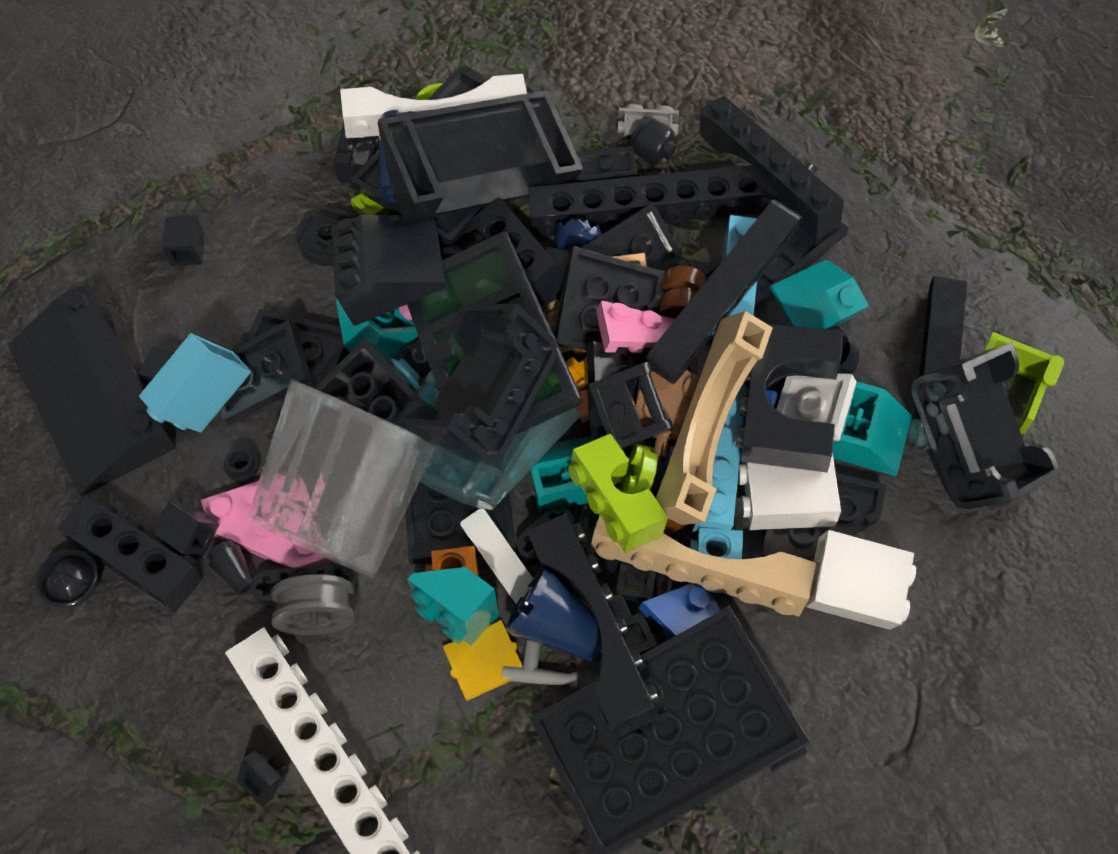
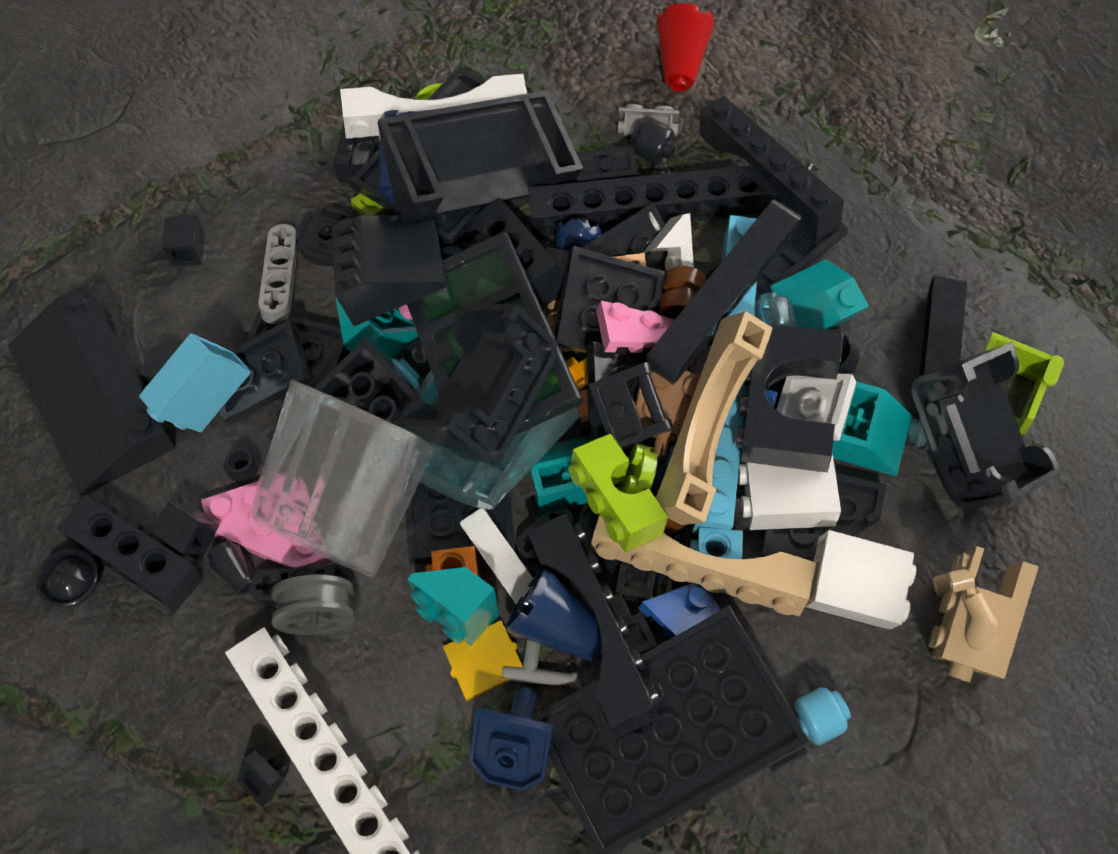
none -> light grey beam [258,224,298,324]
none -> dark blue piece [469,688,554,791]
none -> white slope [645,214,694,271]
none -> red cone [656,3,714,92]
none -> clear light blue head [753,292,796,327]
none -> medium azure head [793,687,851,745]
none -> tan torso [928,546,1039,683]

